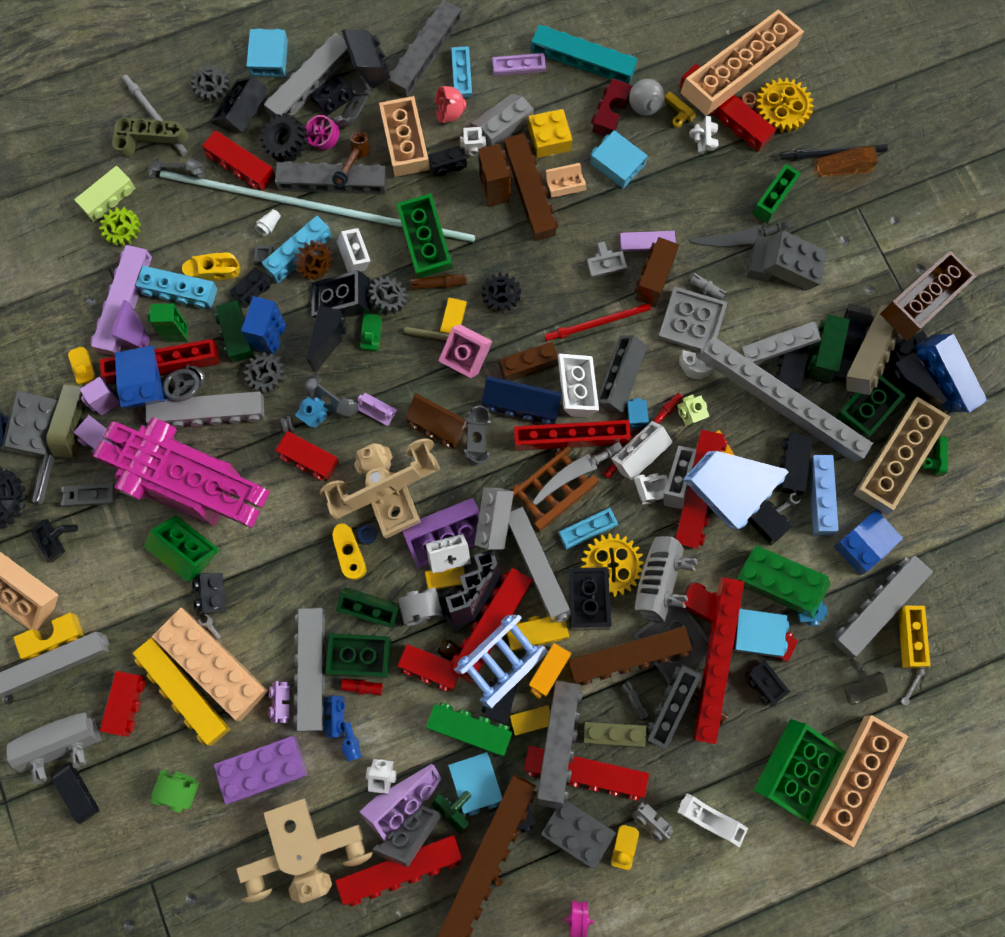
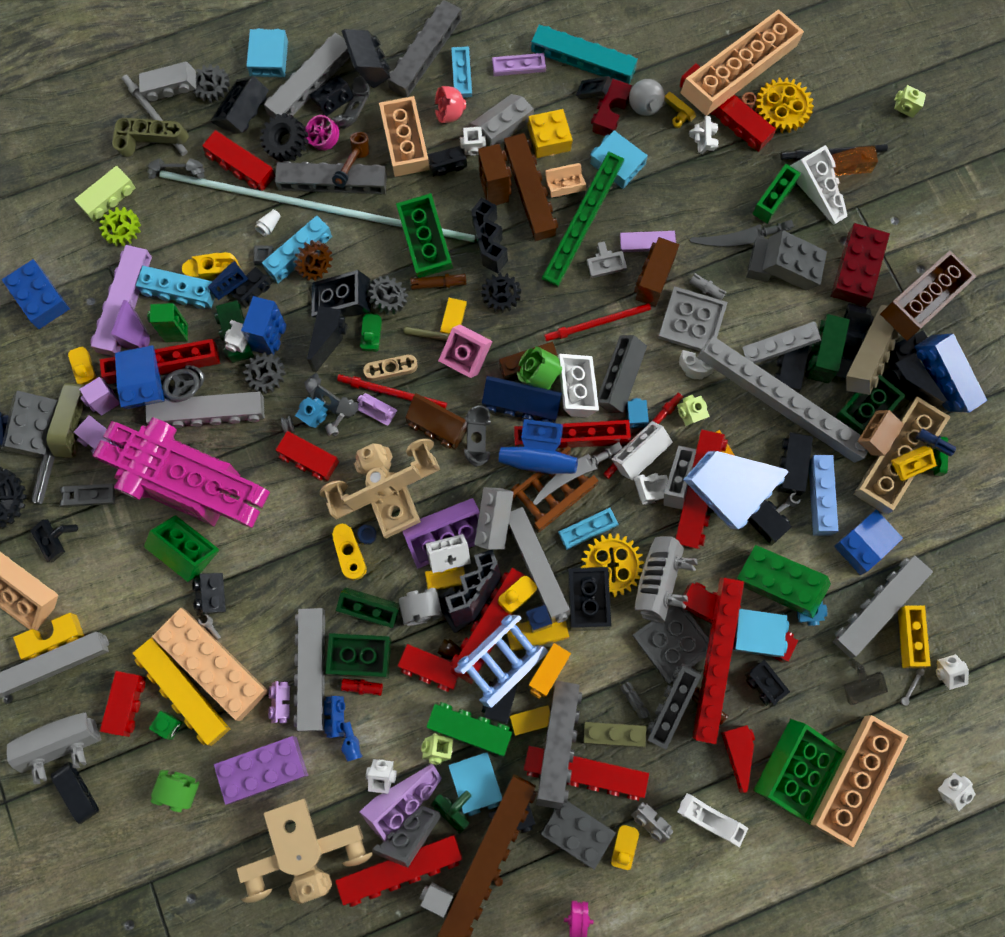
white brick [336,228,370,272] -> none
reddish brown brick [569,626,692,686] -> none
none -> blue brick [1,259,70,329]
none -> light grey brick [139,61,196,101]
none -> green brick [149,711,183,740]
none -> dark blue slope [208,261,248,300]
none -> white brick [225,320,248,353]
none -> light grey hand [325,413,344,436]
none -> red bar [337,374,447,409]
none -> tan beam [363,355,418,381]
none -> light grey brick [419,882,454,918]
none -> yellowish green brick [421,733,453,765]
none -> black brick [471,197,508,274]
none -> yellow piece [498,576,537,614]
none -> blue plate [499,419,578,474]
none -> bright green brick [517,346,562,390]
none -> dark blue brick [526,605,552,633]
none -> green tile [542,151,625,287]
none -> black plate [576,76,612,99]
none -> red slope [721,725,755,793]
none -> white wedge [790,145,847,225]
none -> dark red brick [830,223,890,307]
none -> medium nougat brick [857,410,904,456]
none -> yellow slope [891,446,937,481]
none -> yellowish green brick [894,85,926,118]
none -> dark blue axle [916,428,956,456]
none -> white brick [936,655,969,690]
none -> white brick [938,772,976,811]

